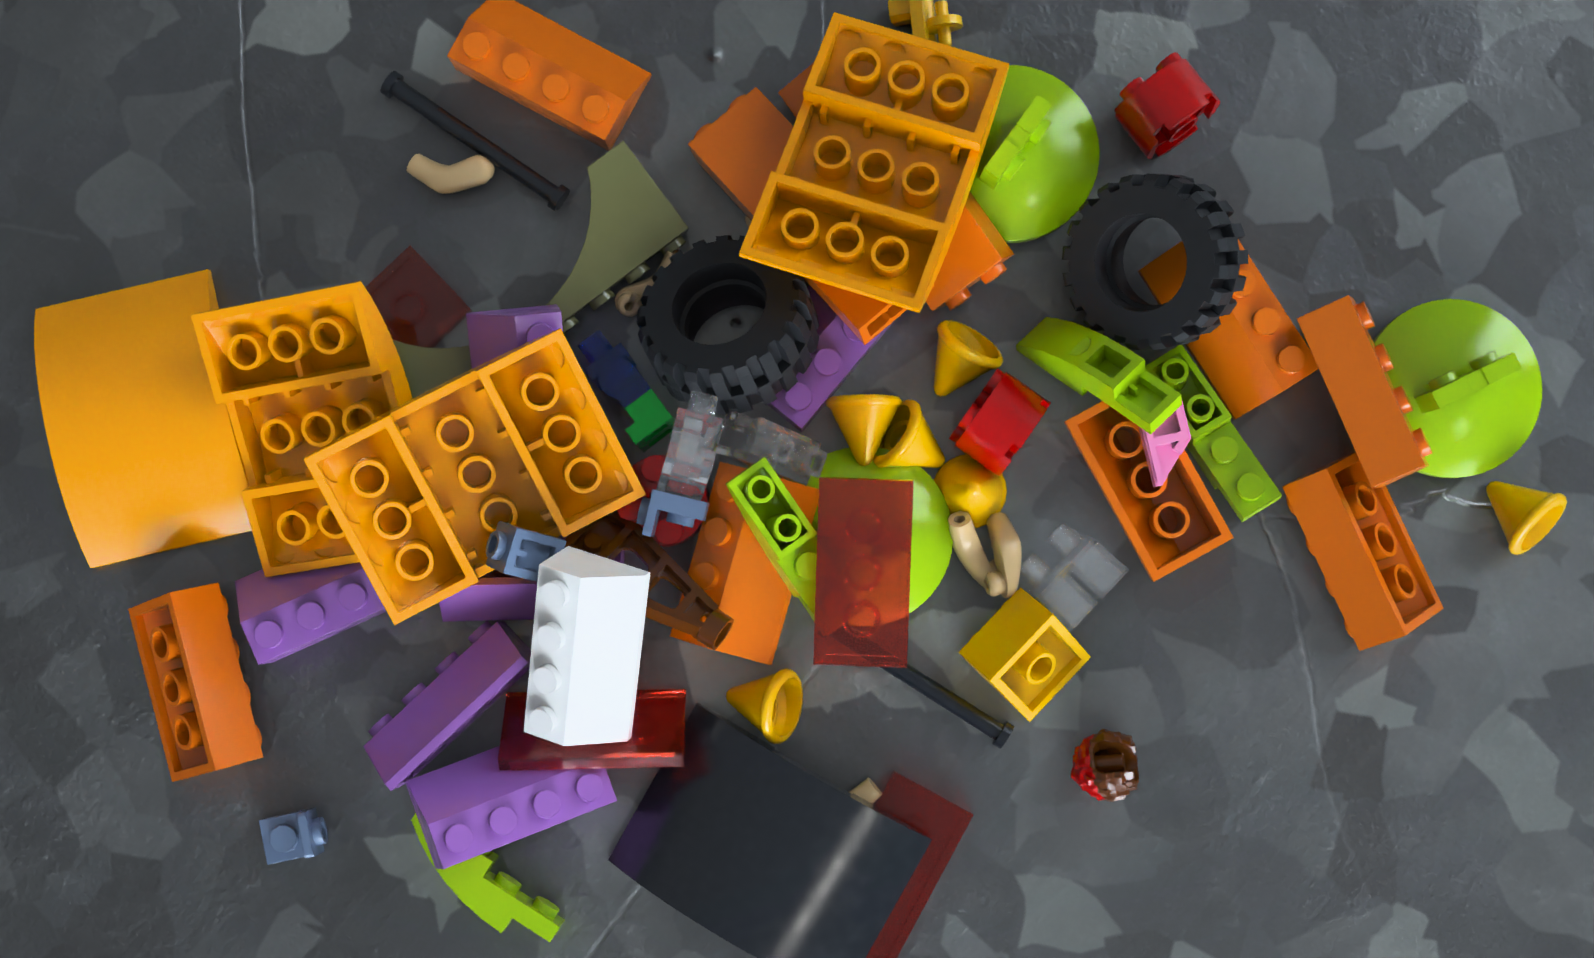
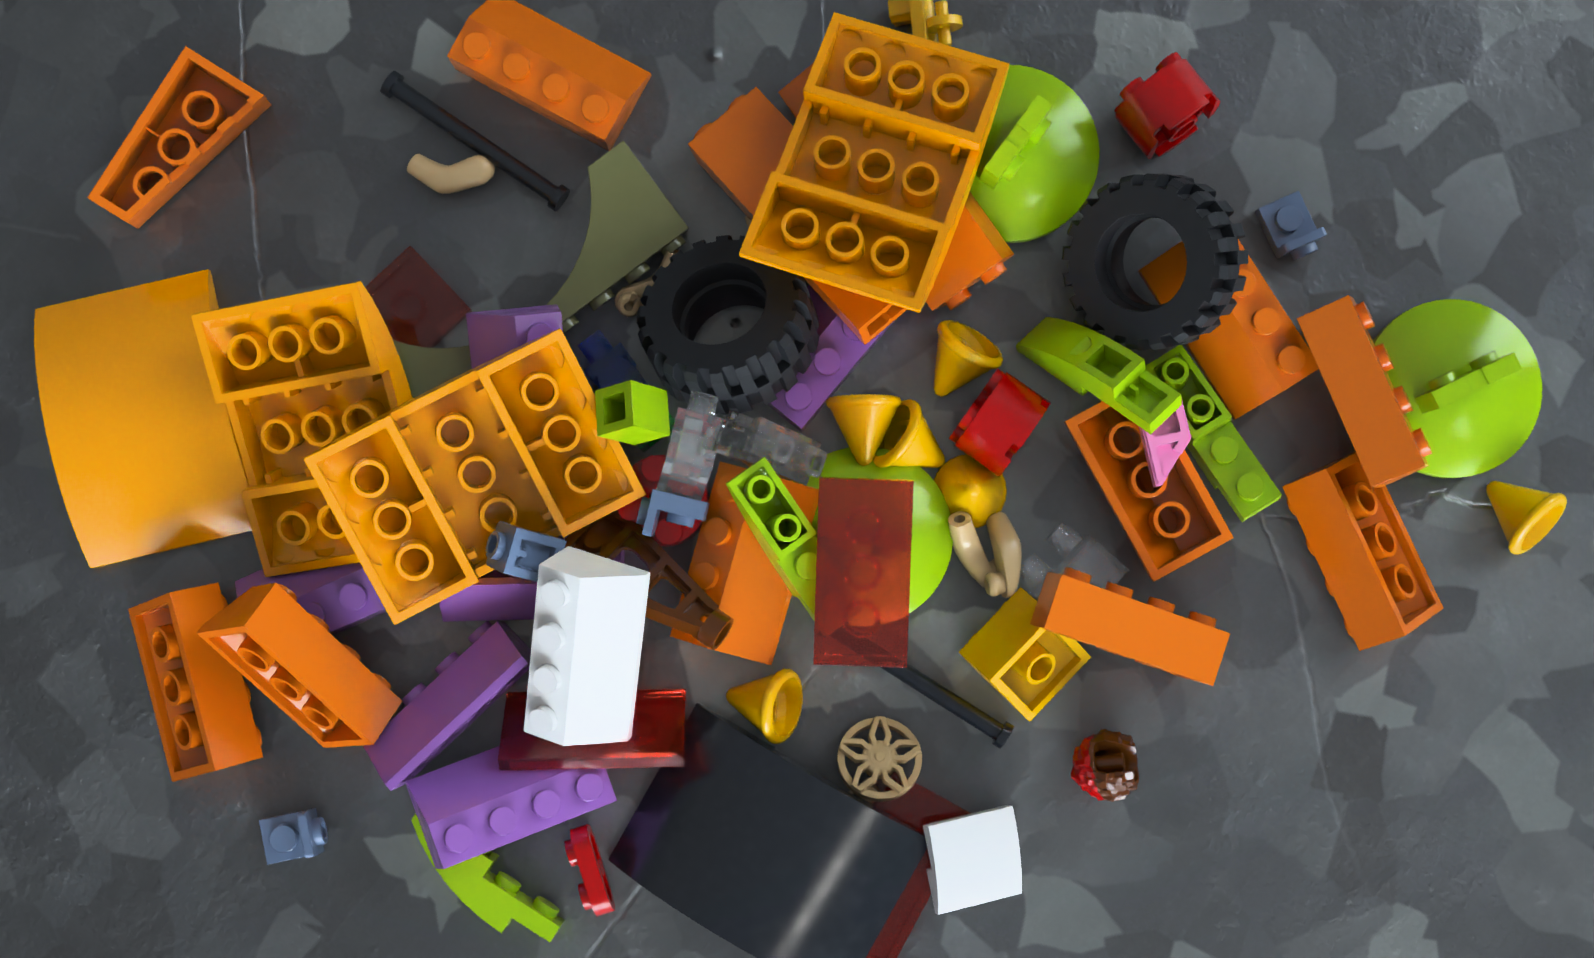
none -> orange wedge [87,46,272,229]
none -> orange slope [197,583,402,748]
none -> red plate [564,824,615,917]
none -> lime brick [595,380,670,445]
none -> tan wheel [837,716,922,802]
none -> white slope [923,805,1022,915]
none -> orange wedge [1030,567,1230,686]
none -> sand blue bracket [1255,191,1327,261]

